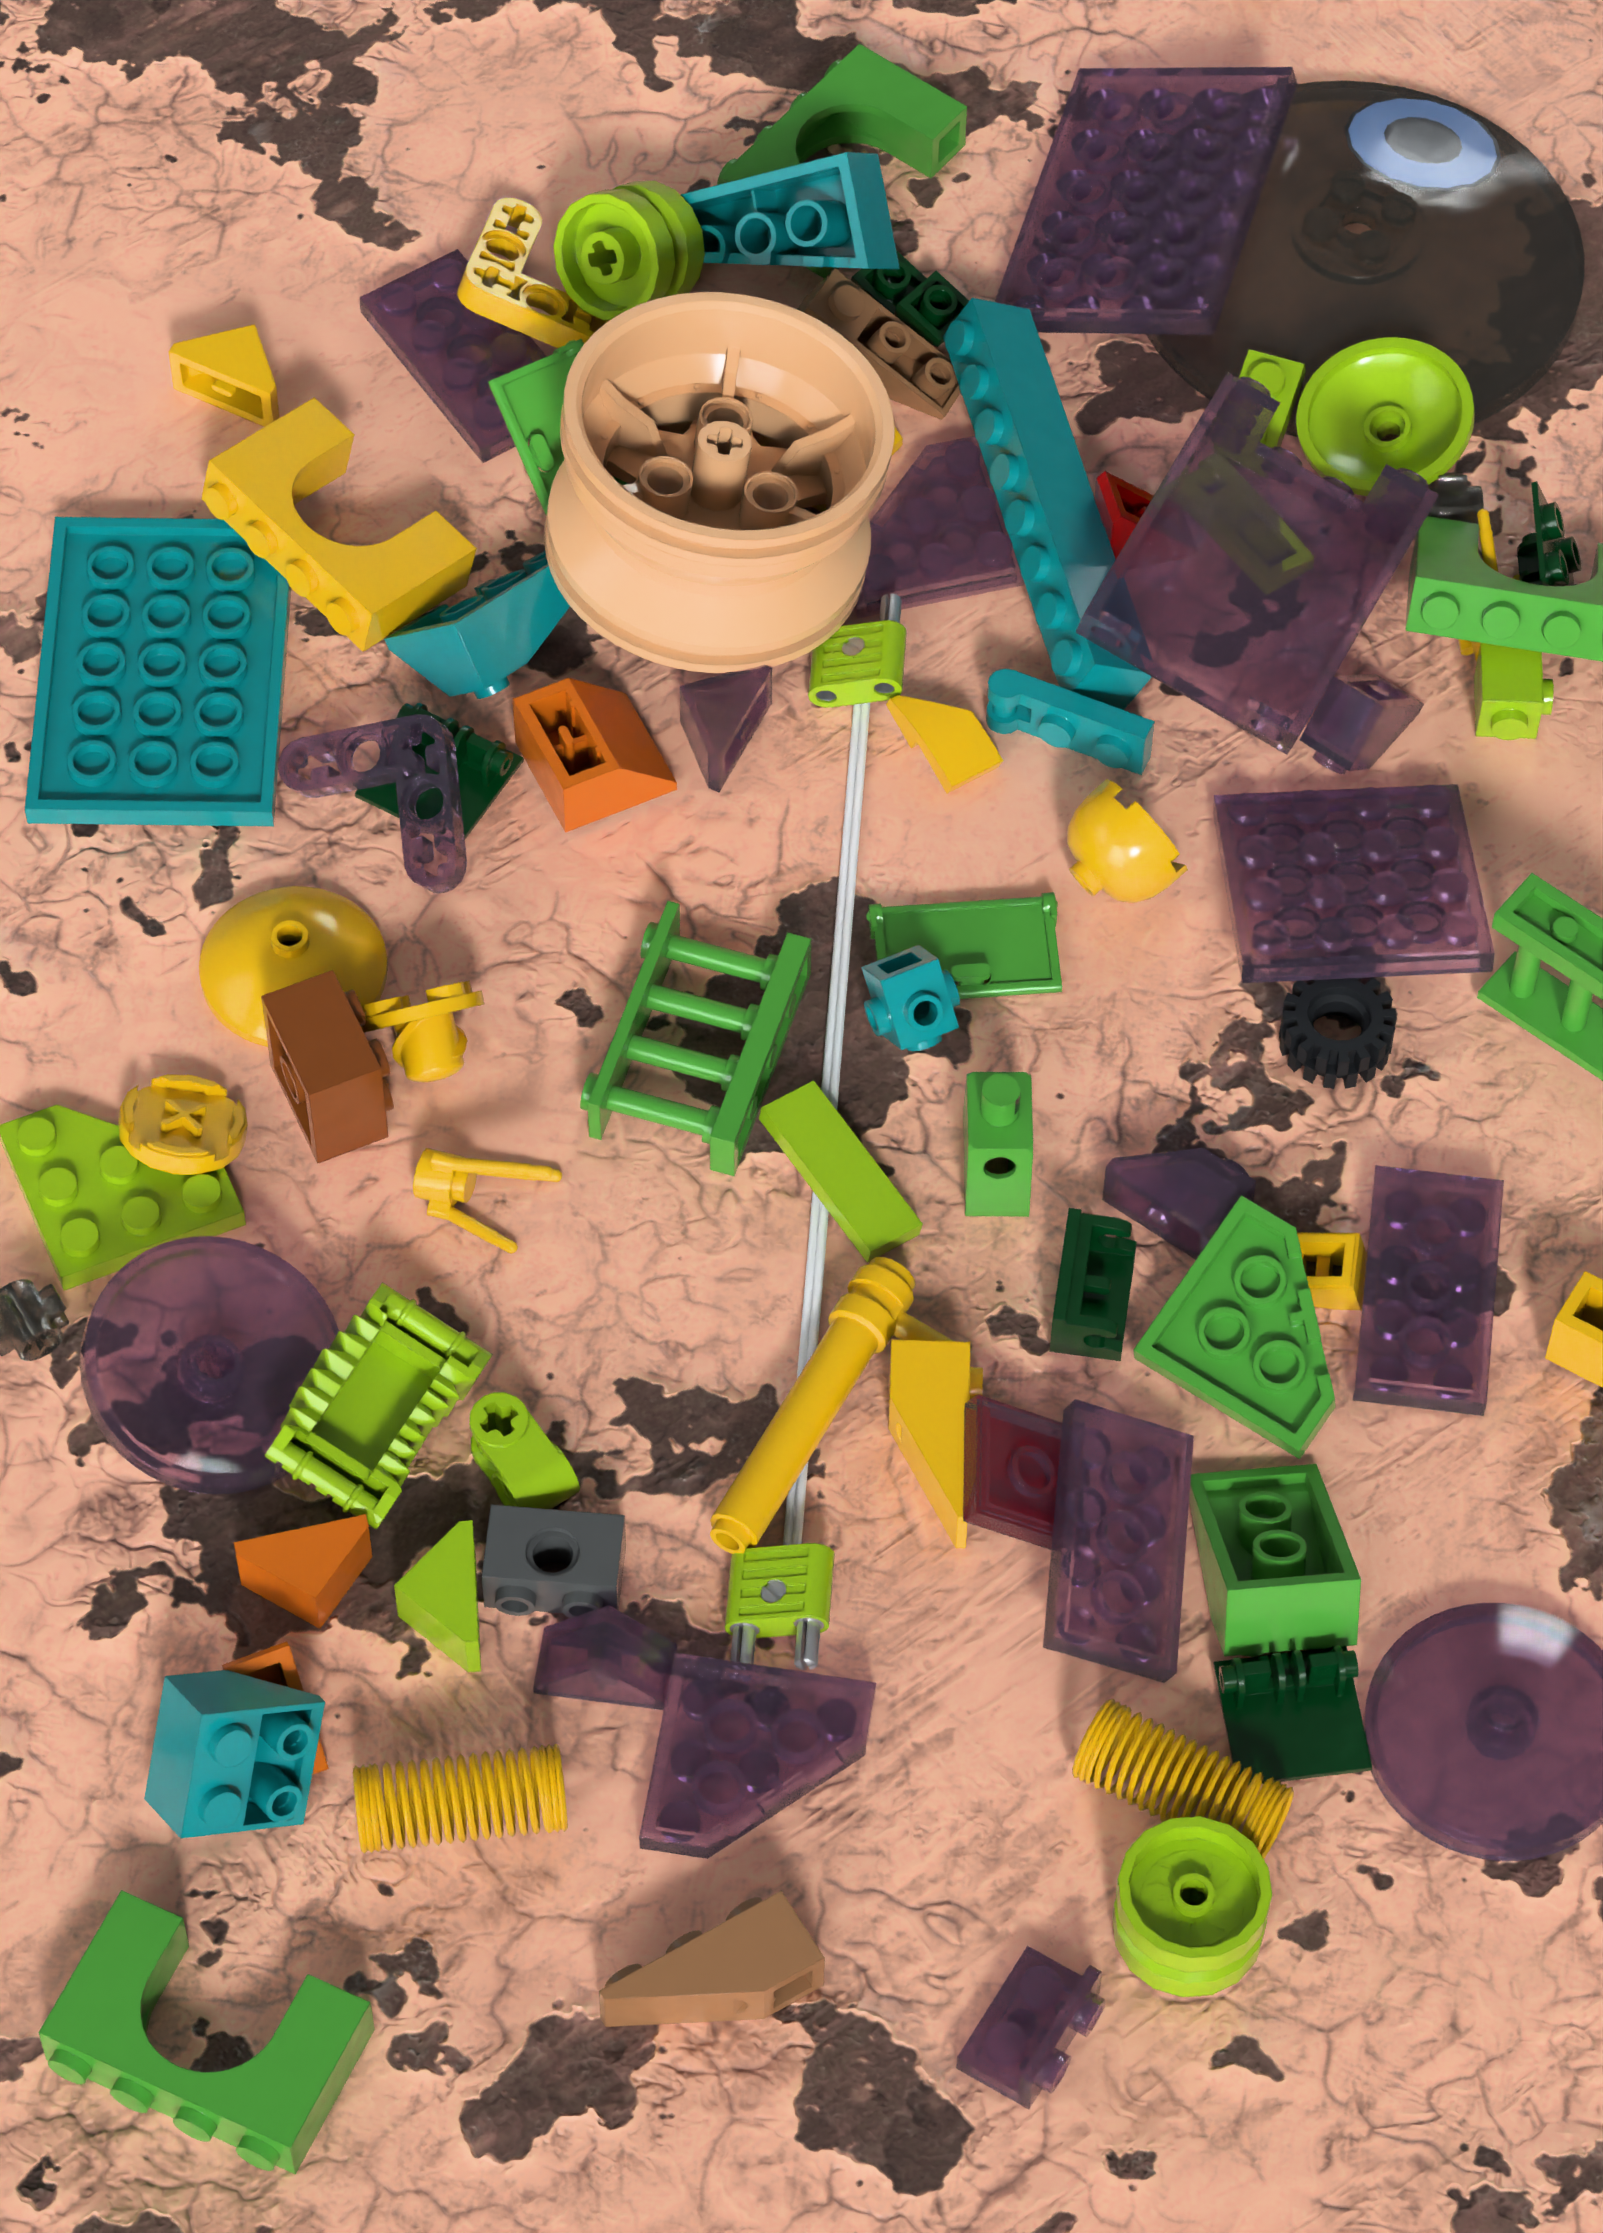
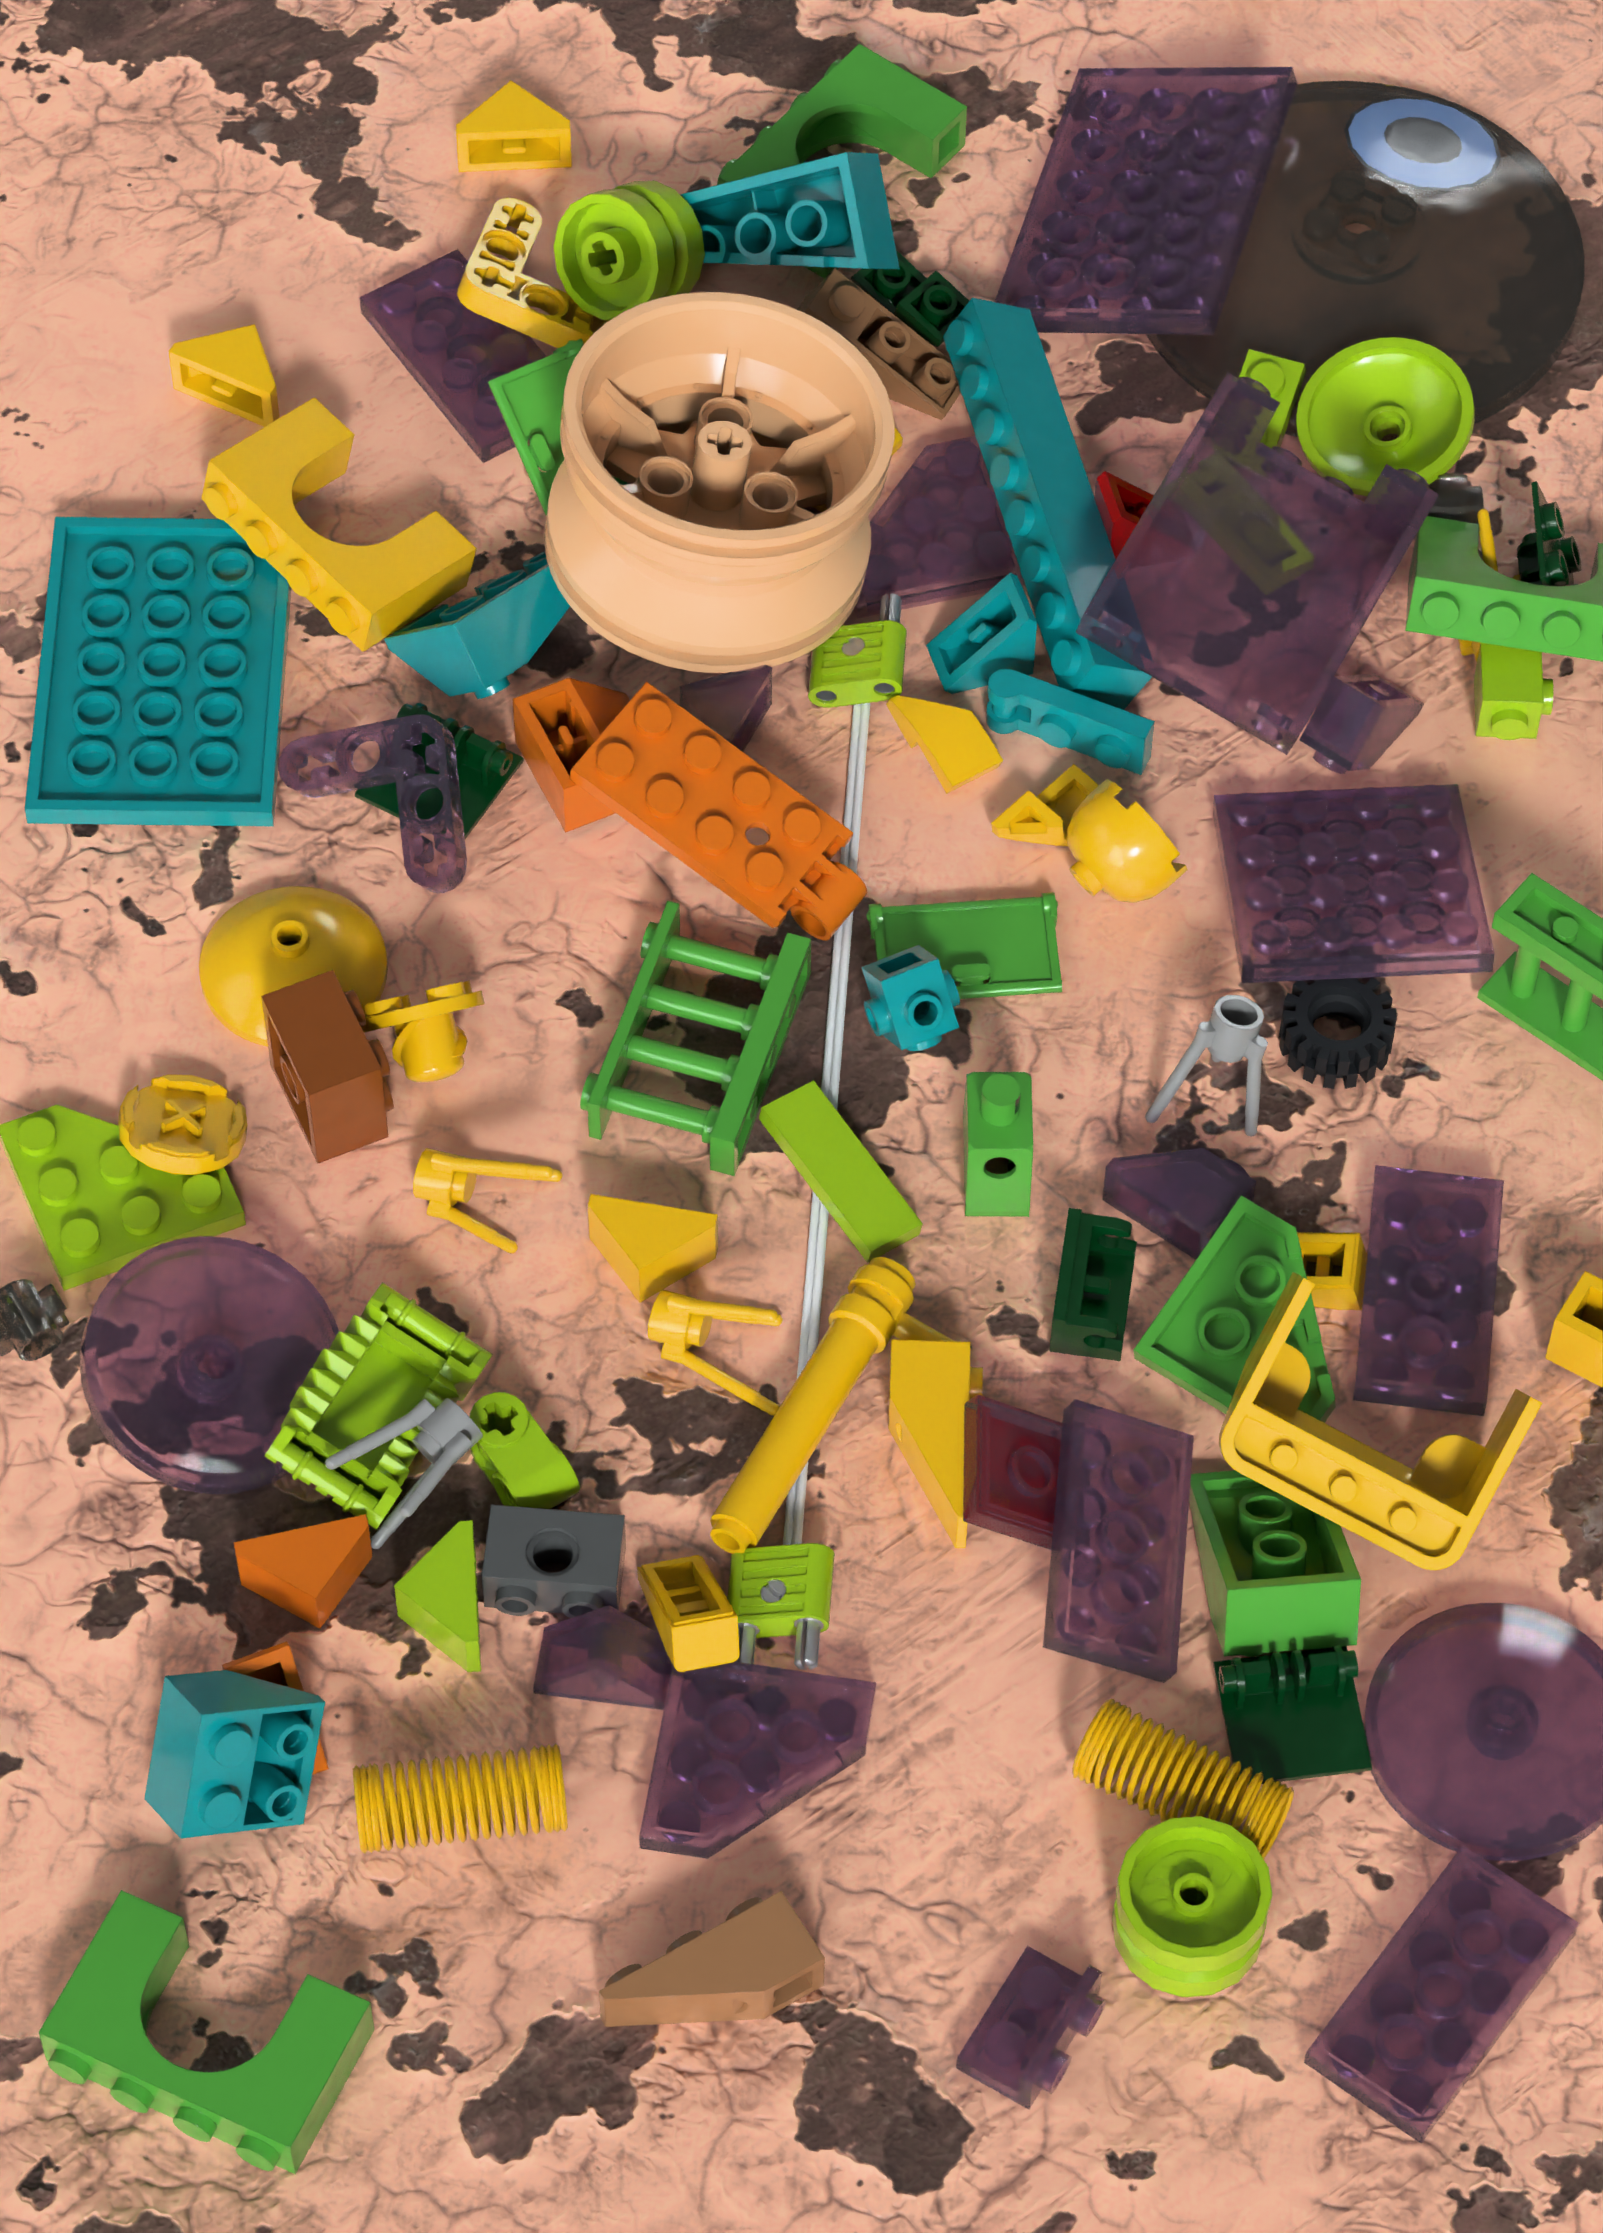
none -> light grey plant [325,1398,483,1549]
none -> yellow slope [456,80,572,172]
none -> orange hinge [569,681,867,941]
none -> yellow slope [588,1194,718,1303]
none -> yellow slope [637,1555,740,1672]
none -> yellow plant [648,1289,783,1416]
none -> teal slope [926,573,1037,694]
none -> yellow slope [991,764,1099,847]
none -> light grey plant [1145,995,1268,1137]
none -> yellow windscreen [1219,1272,1542,1570]
none -> clear purple plate [1304,1846,1579,2143]

